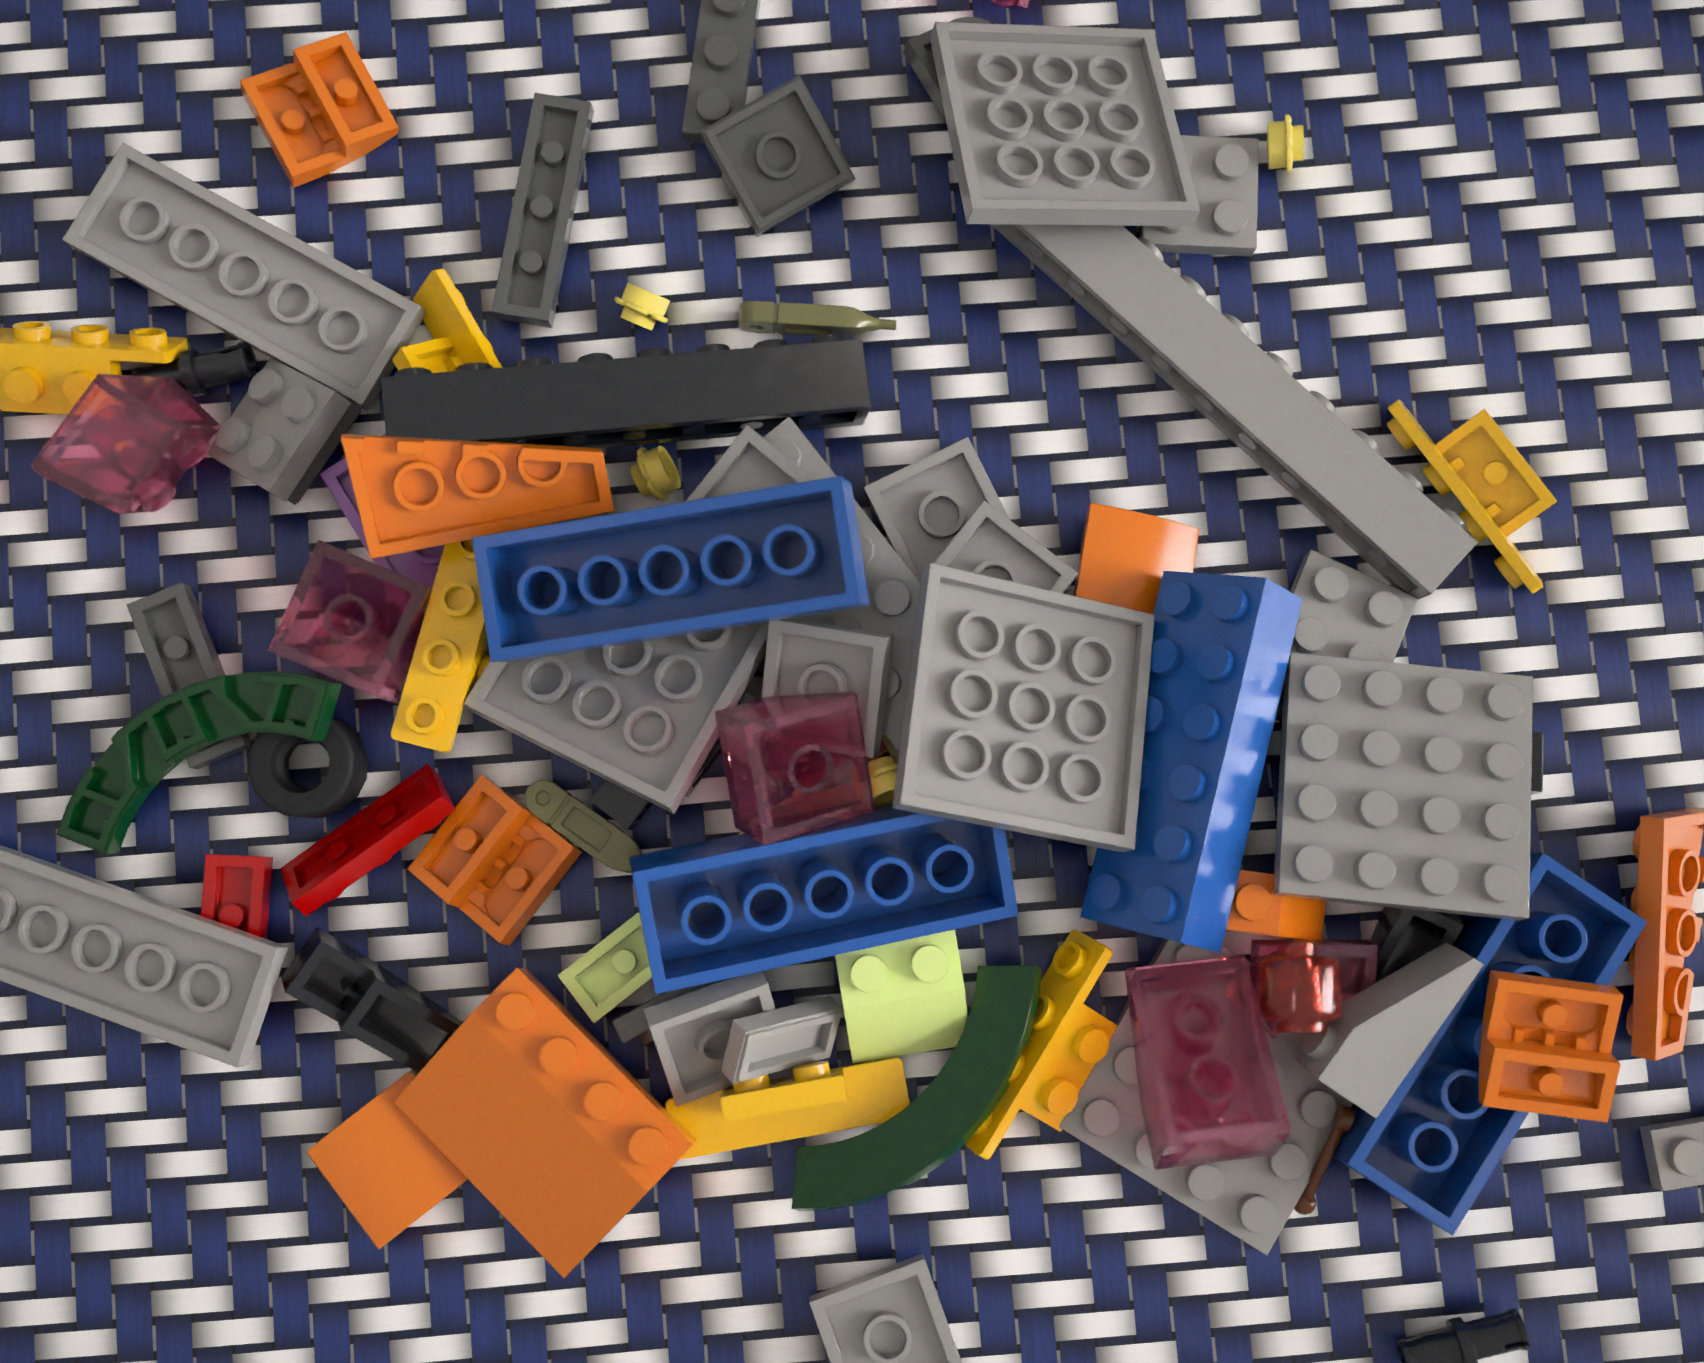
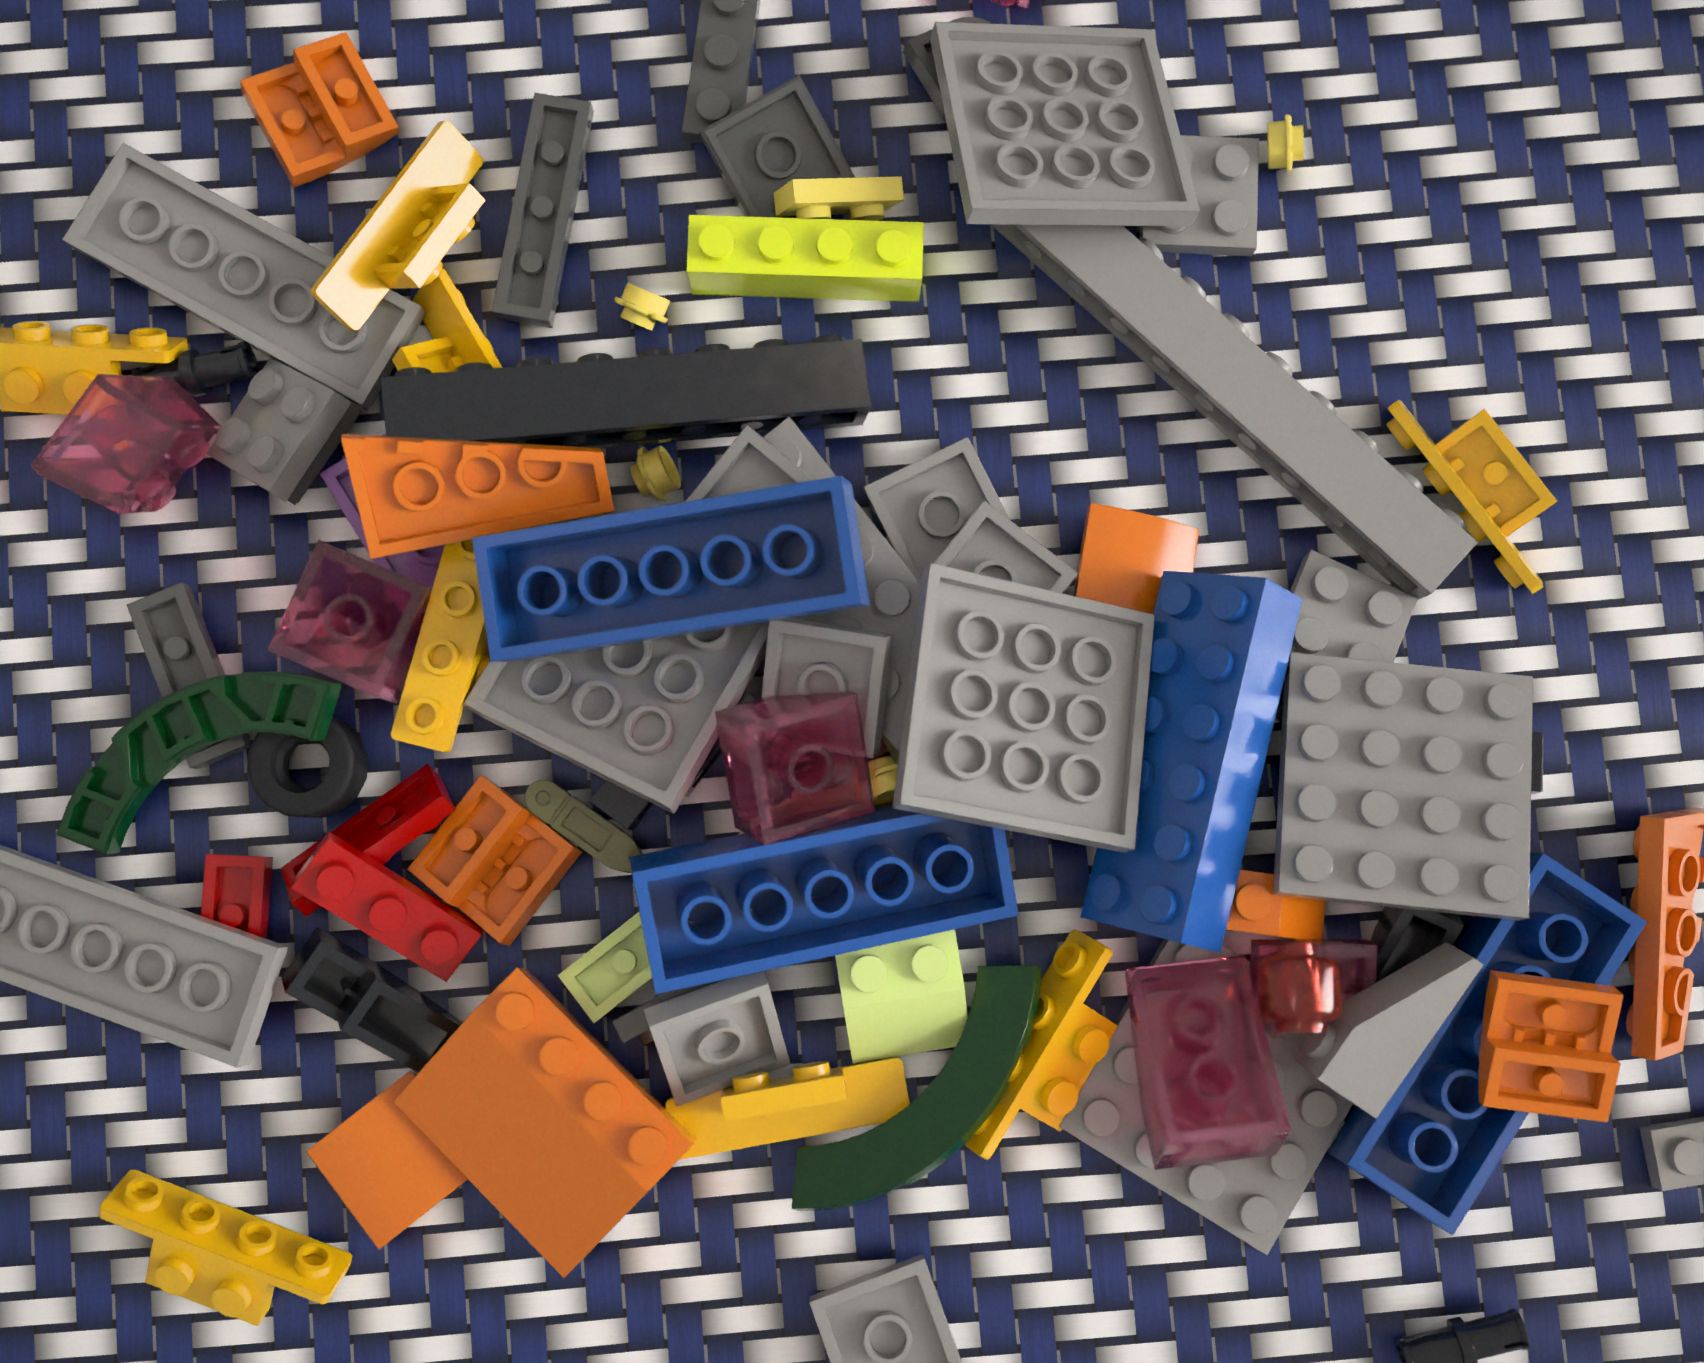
light grey tile [721,996,843,1084] -> none
olive piece [738,301,896,338] -> none
reddish brown hinge [1294,1105,1355,1215] -> none
none -> yellow bracket [99,1170,352,1326]
none -> red plate [291,832,482,982]
none -> bracket [310,121,485,331]
none -> neon yellow brick [687,215,924,302]
none -> light yellow plate [774,176,904,221]

